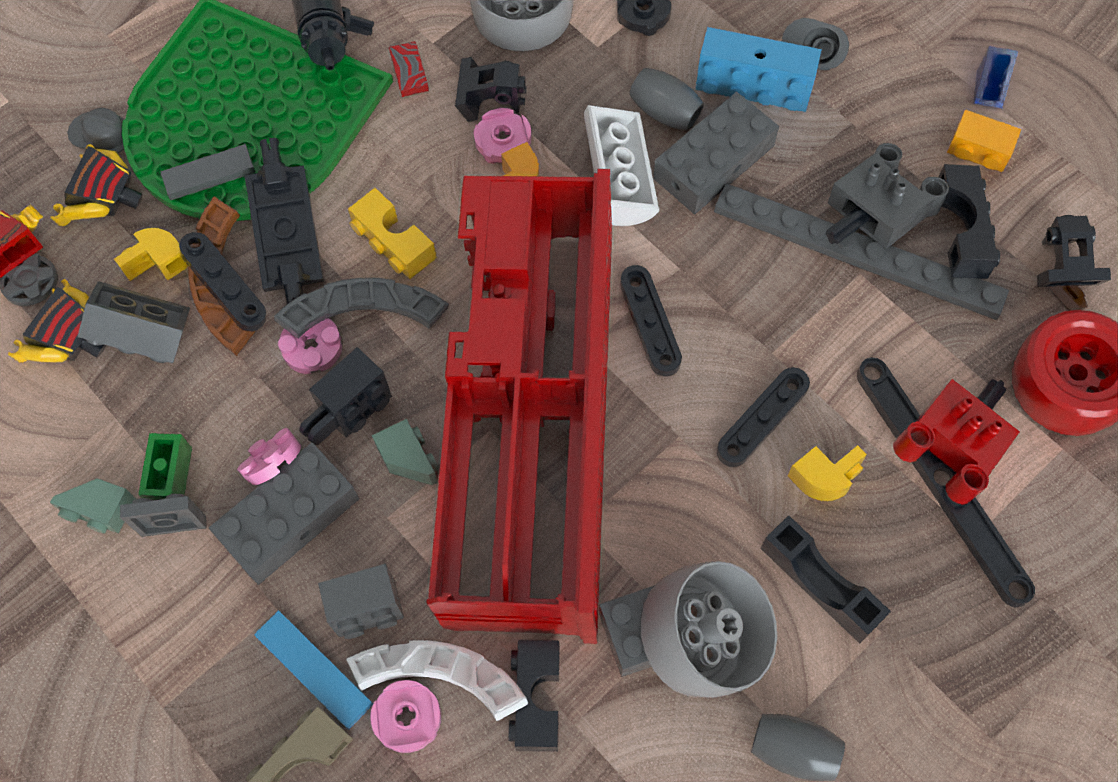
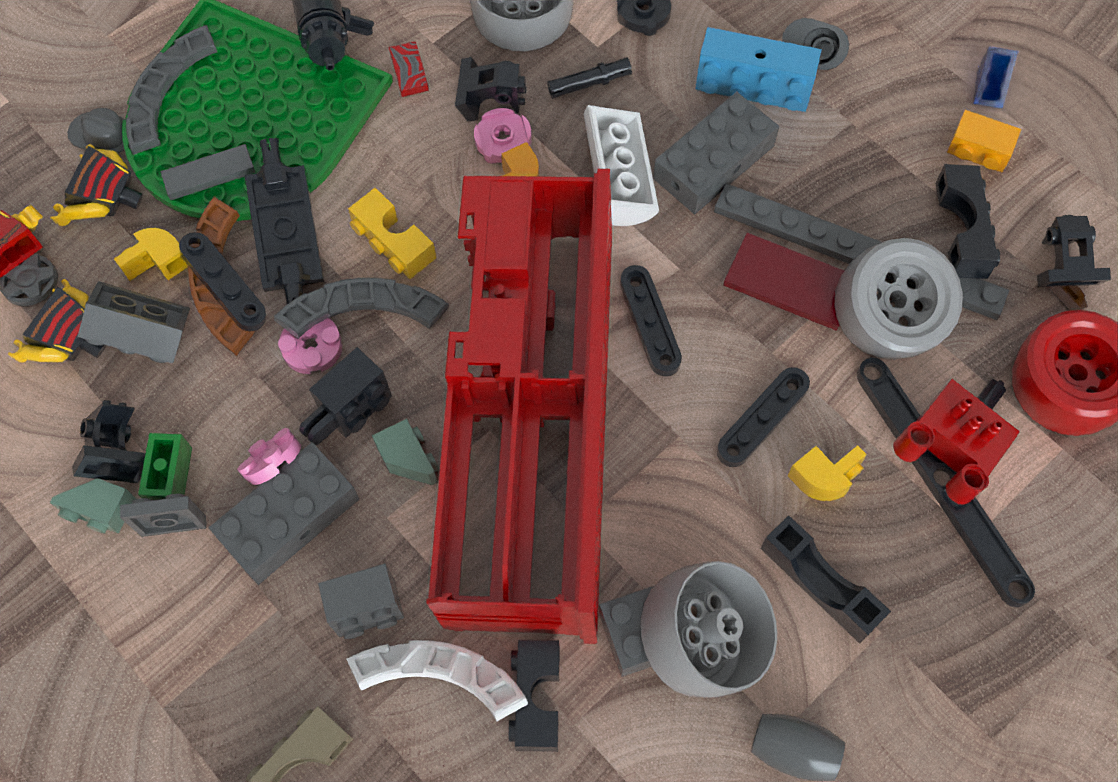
dark azure tile [254,610,373,730] -> none
bright pink plate [370,680,441,753] -> none
dark grey piece [629,68,704,131] -> none
dark grey piece [825,143,949,249] -> none
none -> black tile [72,400,146,483]
none -> dark grey tile [126,25,217,155]
none -> black pin [547,57,632,99]
none -> dark red tile [723,233,844,331]
none -> light grey wheel [834,238,963,360]

